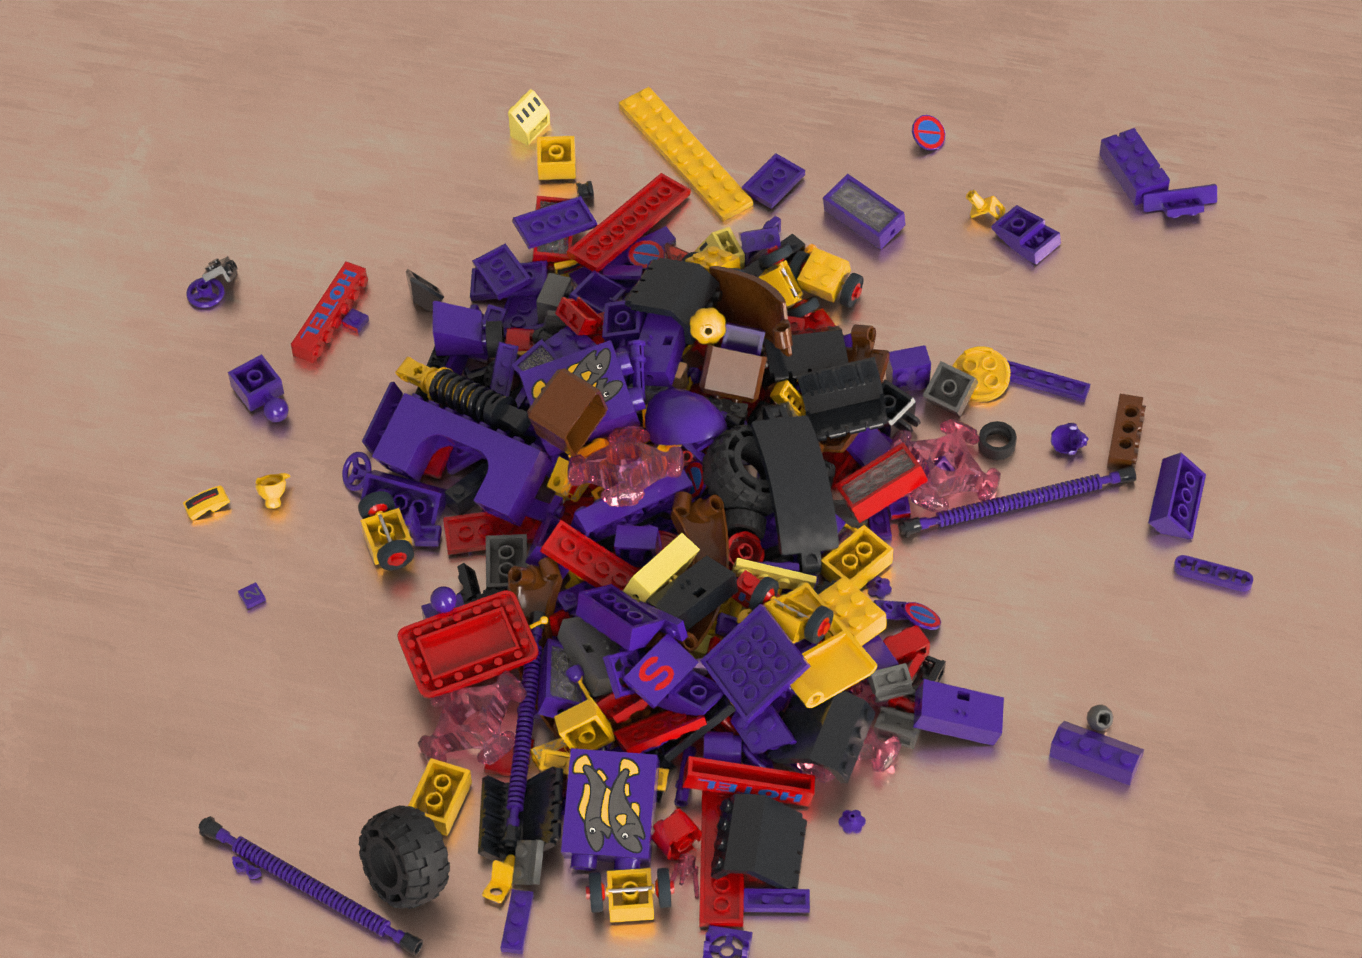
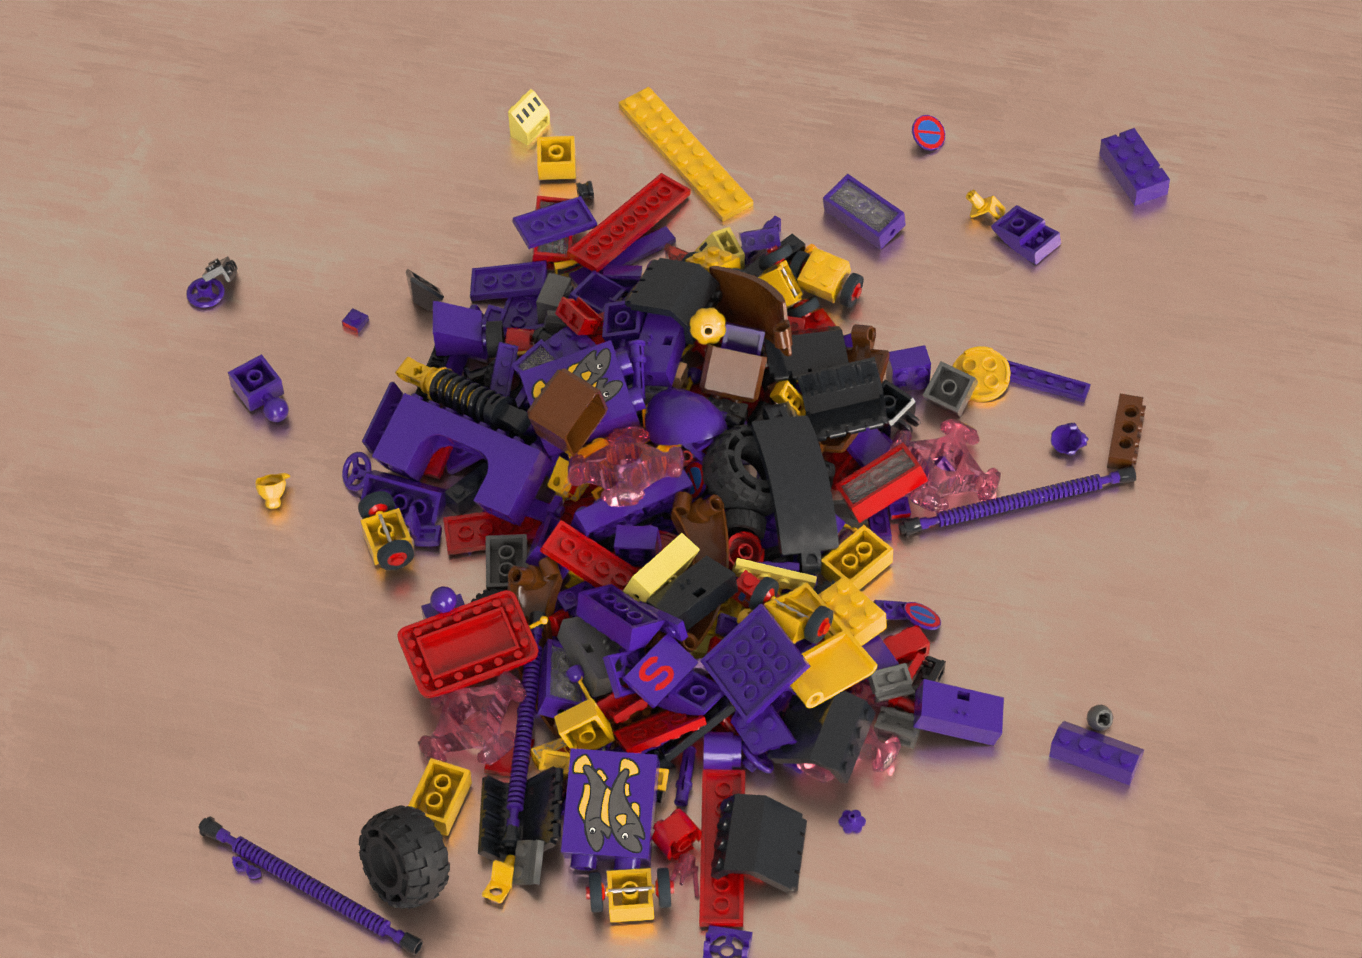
slope [183,485,230,521] -> none
dark purple tile [238,582,266,609] -> none
red brick [291,261,368,363] -> none
black hinge [457,563,481,604] -> none
dark purple plate [472,243,532,300] -> none
dark purple plate [500,889,534,954] -> none
piece [628,240,665,270] -> none
red brick [683,756,815,807] -> none
dark purple plate [742,153,805,209] -> none
dark purple plate [744,888,810,913] -> none
dark purple plant [866,576,892,599] -> none
black tyre [978,421,1017,460] -> none
dark purple bracket [1143,184,1217,218] -> none
dark purple slope [1148,452,1206,540] -> none
dark purple beam [1174,555,1253,592] -> none

